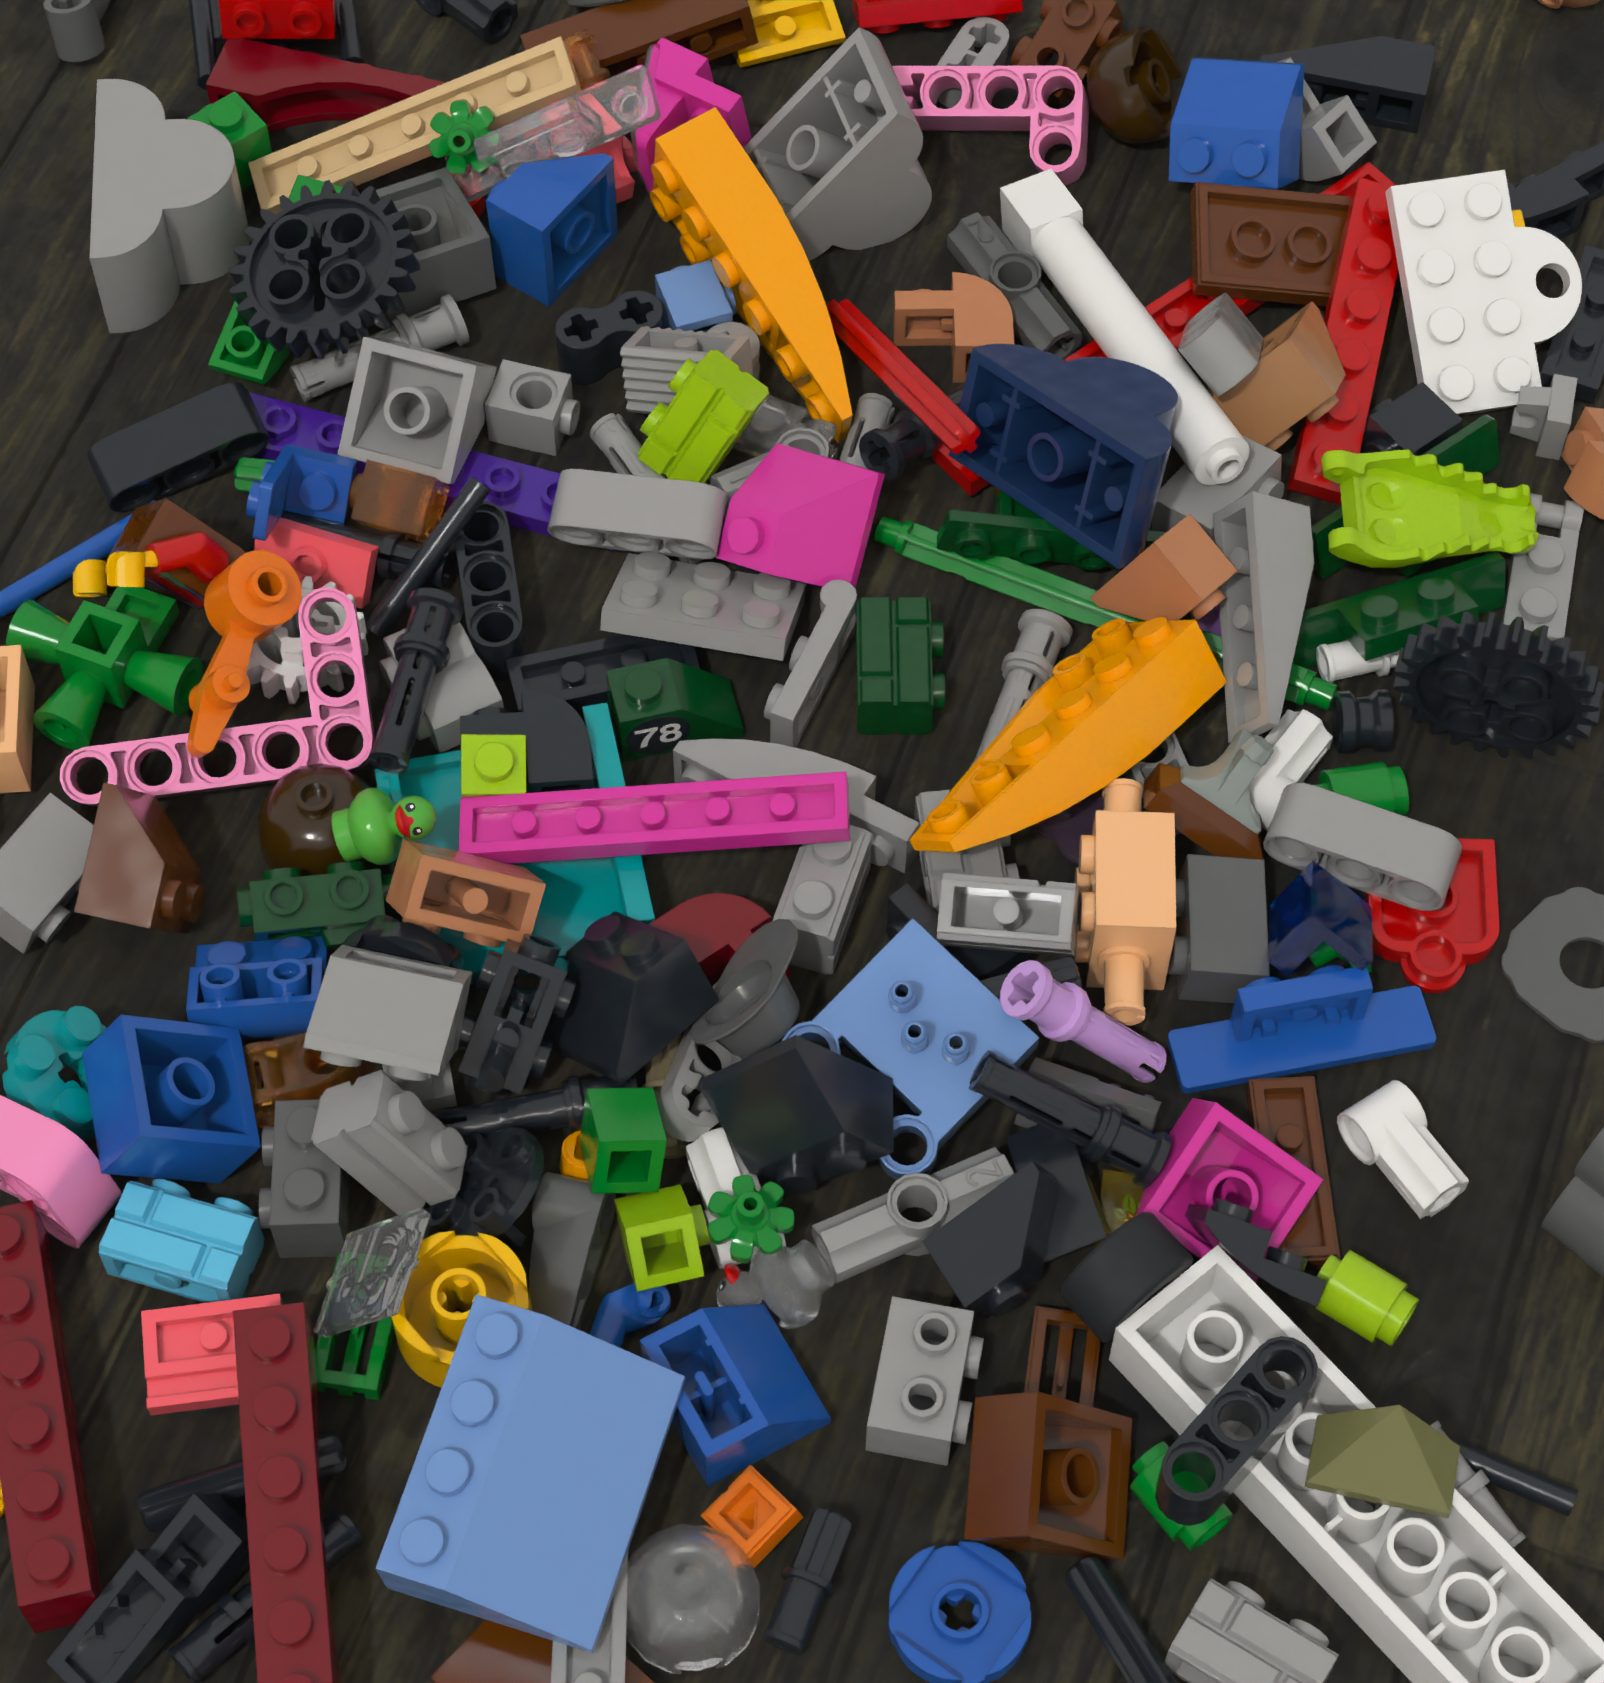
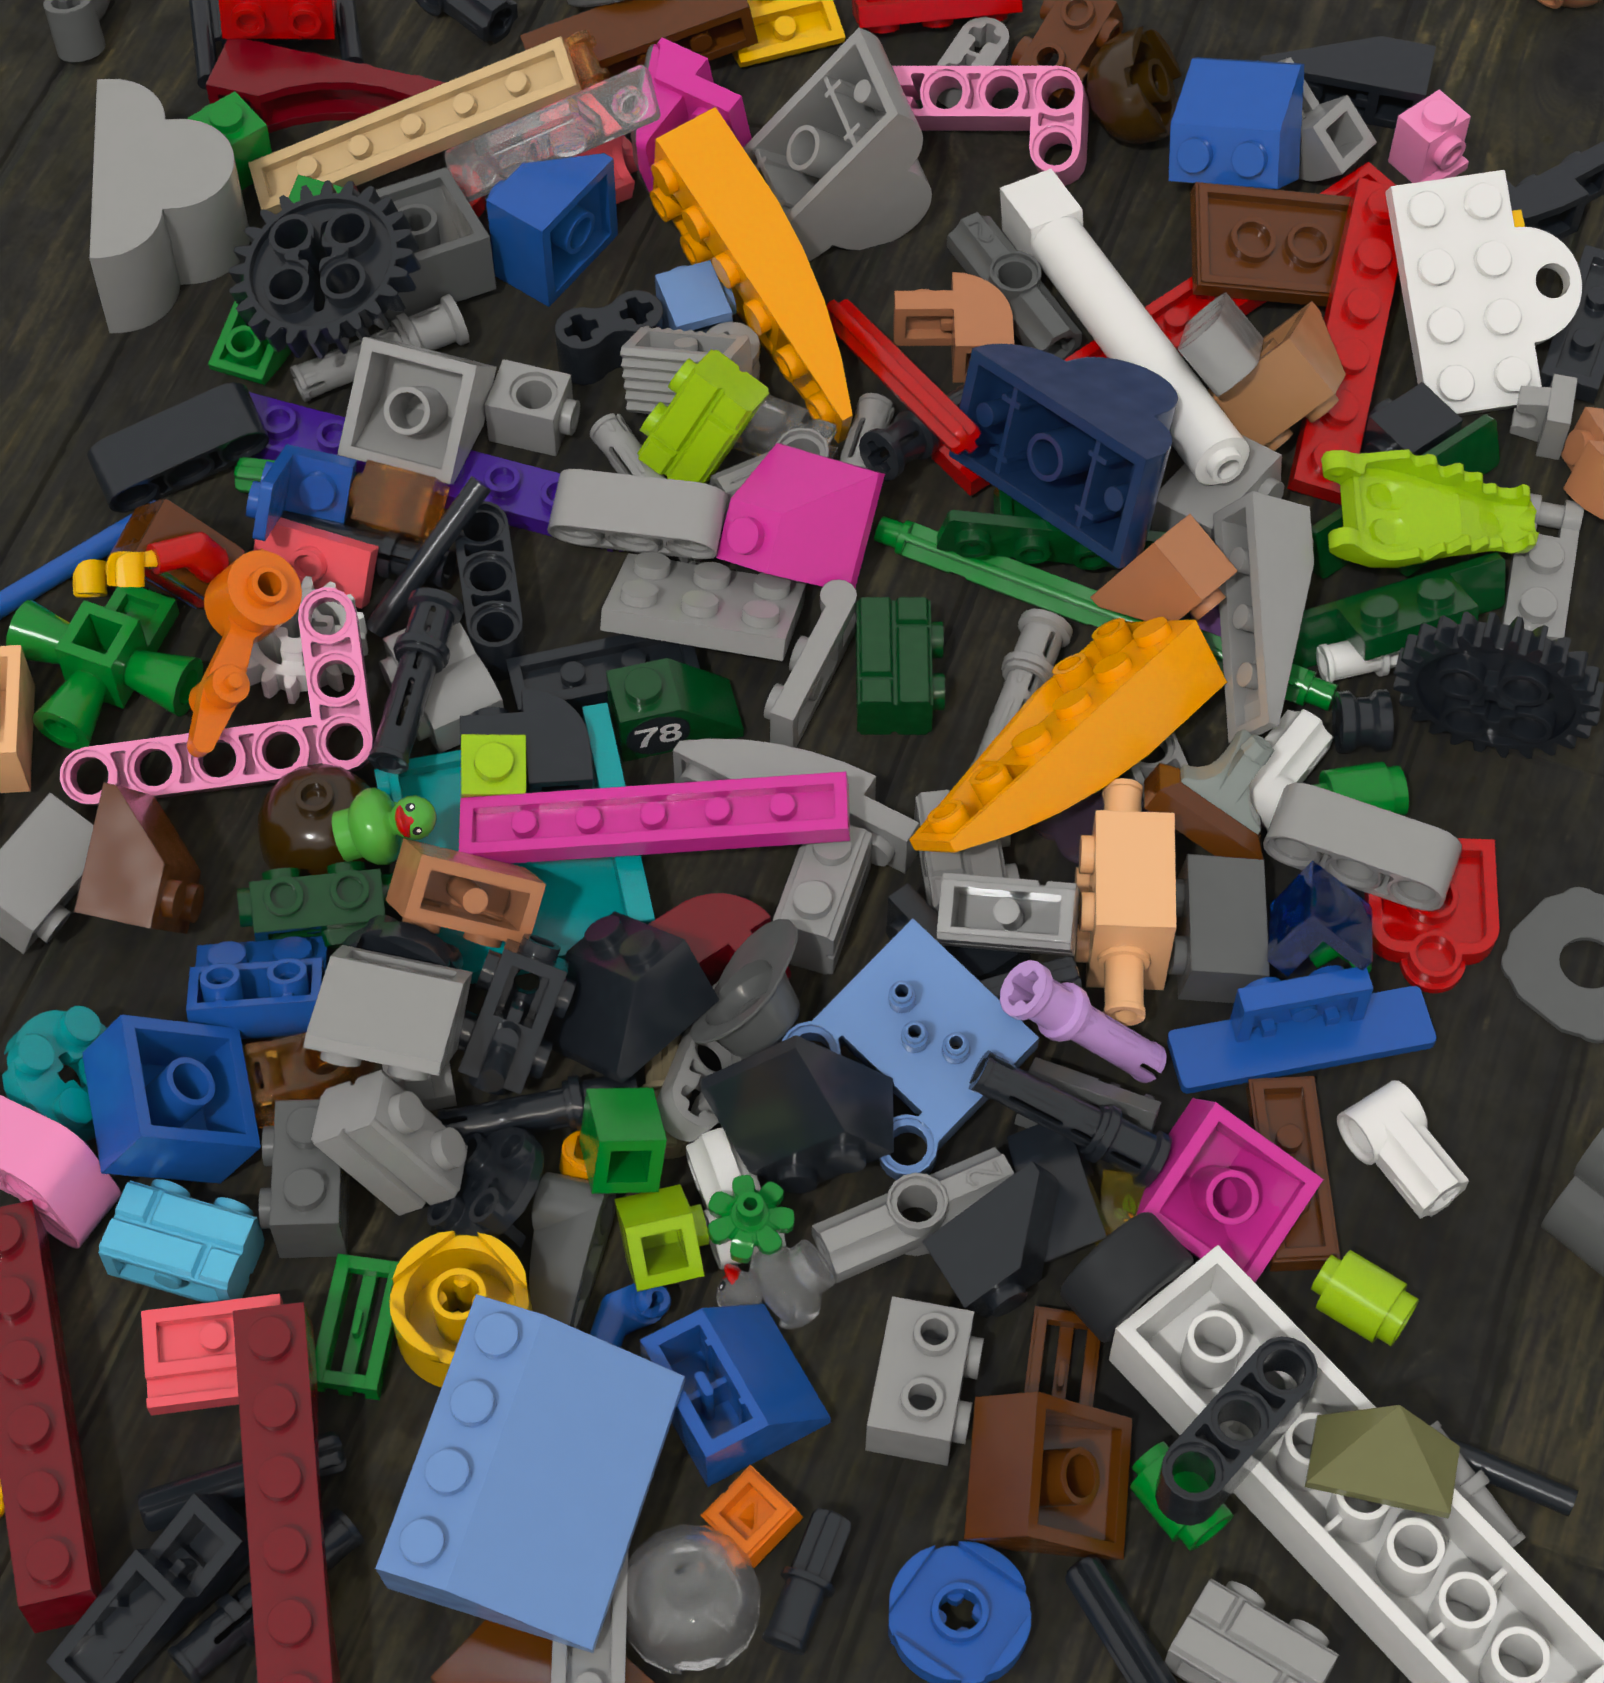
clear piece [313,1208,431,1338] -> none
green plant [429,99,502,175] -> none
black slope [1185,1197,1326,1307] -> none
none -> bright pink brick [1388,89,1471,183]

